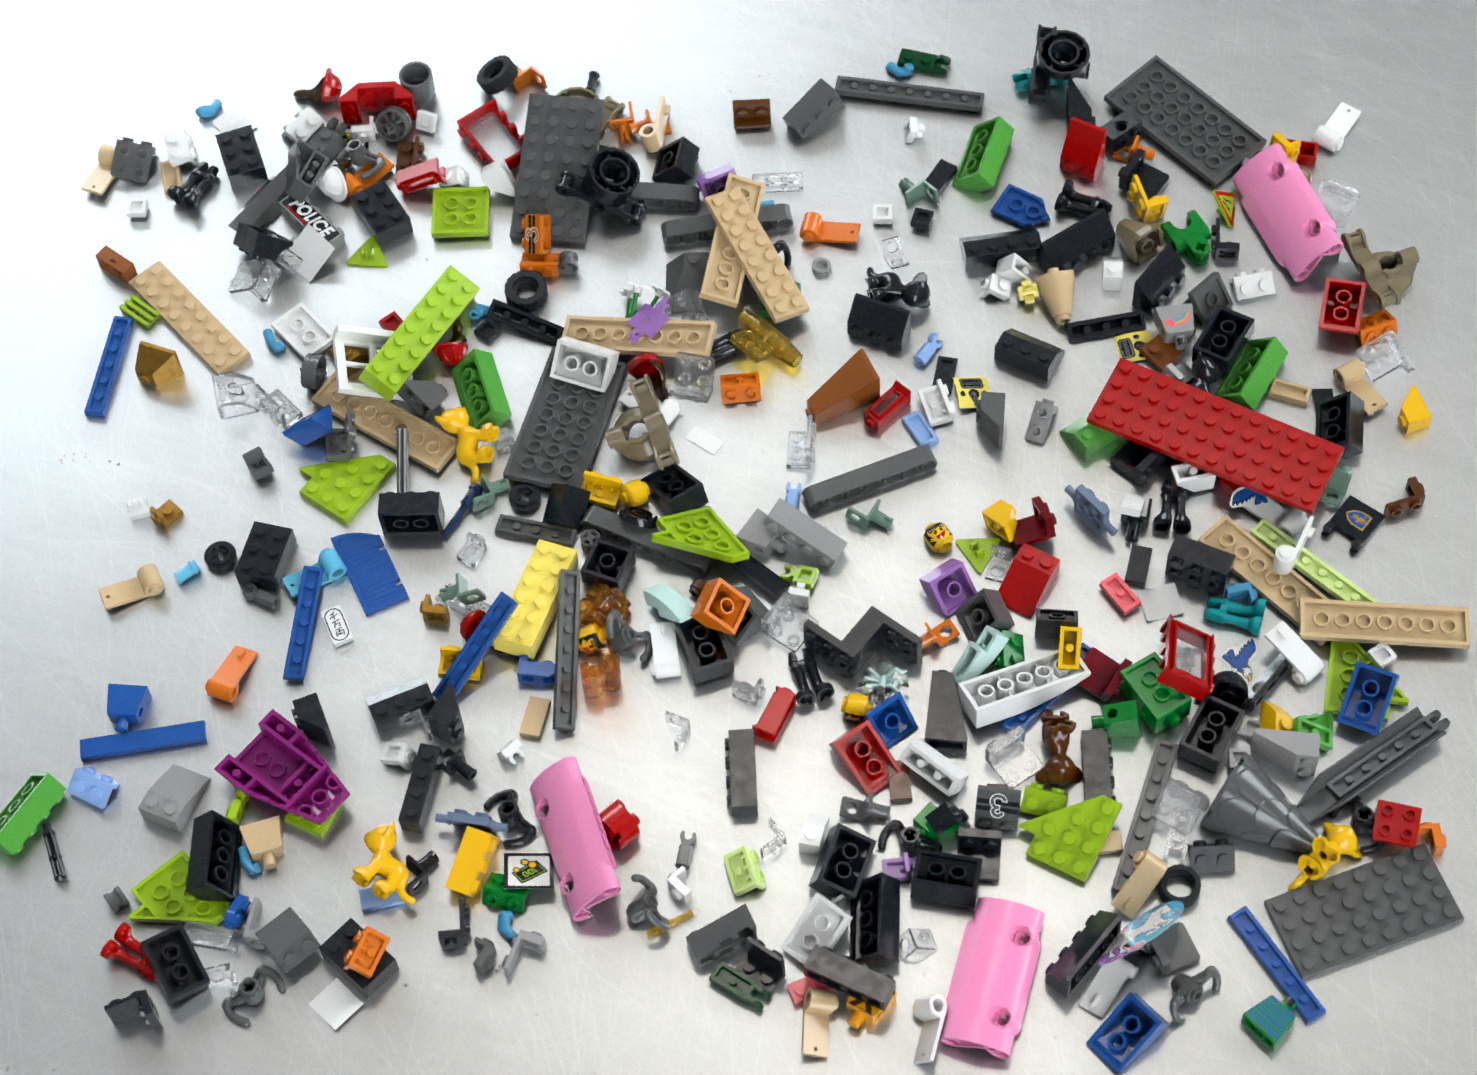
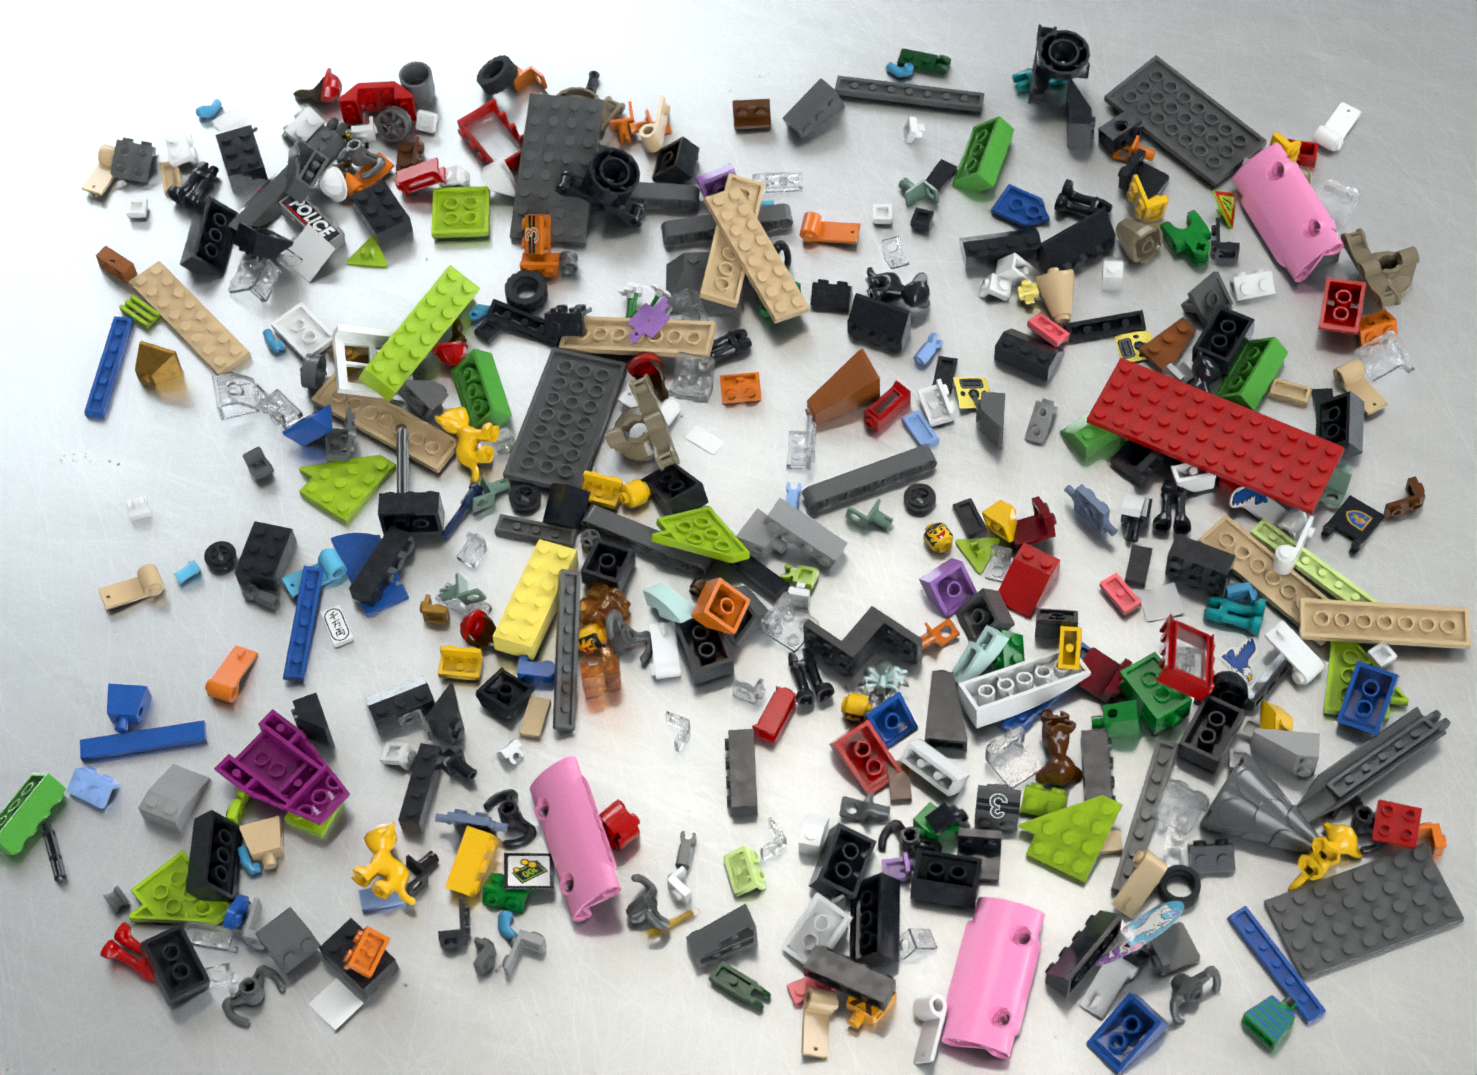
black bracket [104,989,163,1031] -> none
pearl gold bracket [149,499,184,529] -> none
red plate [379,311,403,331] -> none
blue tile [432,591,519,699] -> none
white slope [549,336,620,393] -> none
black tile [618,506,658,528] -> none
clear yellow plate [730,309,803,368] -> none
black bracket [735,936,786,995] -> none
light grey tile [812,258,831,277] -> none
red slope [1060,116,1107,182] -> none
black slope [1132,244,1186,316] -> none
light grey torso [1153,303,1194,350] -> none
bright green wing [1293,712,1333,752] -> none
yellow slope [1397,385,1432,434] -> none
none -> black slope [179,196,238,276]
none -> black brick [349,525,415,607]
none -> black slope [476,667,535,719]
none -> black bracket [544,304,592,337]
none -> black bracket [810,279,852,310]
none -> black gear [904,483,936,513]
none -> black tile [952,498,988,539]
none -> coral plate [1027,312,1070,347]

